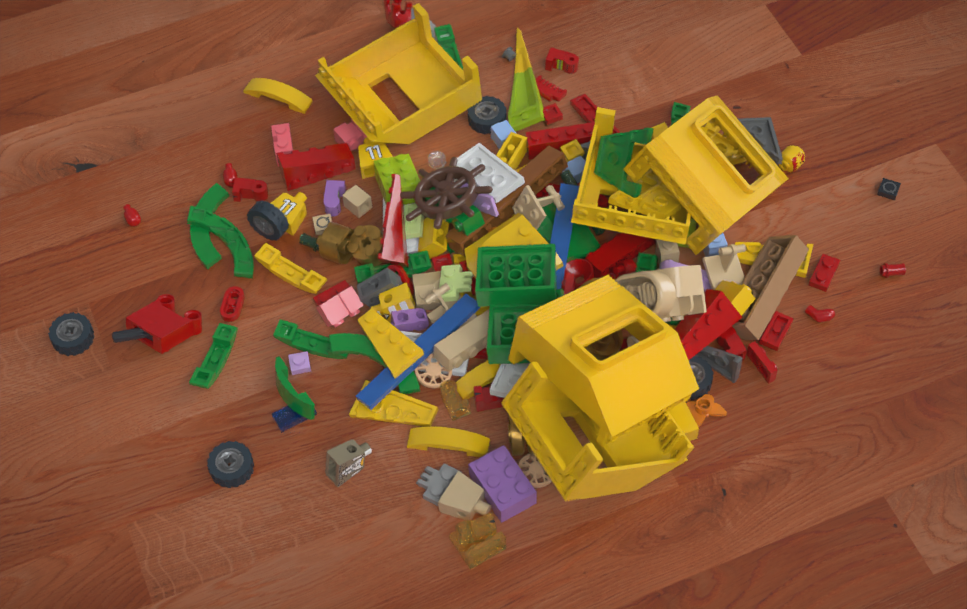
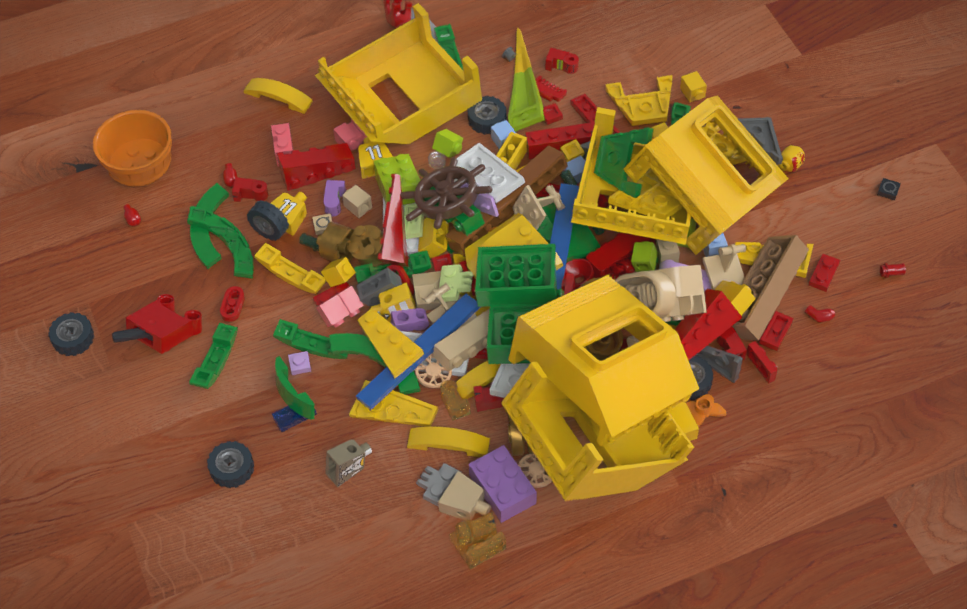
none -> orange piece [93,110,172,187]
none -> yellow brick [321,257,356,287]
none -> lime brick [432,129,463,158]
none -> yellow wing [605,75,673,126]
none -> lime brick [631,241,658,272]
none -> yellow brick [680,71,707,102]

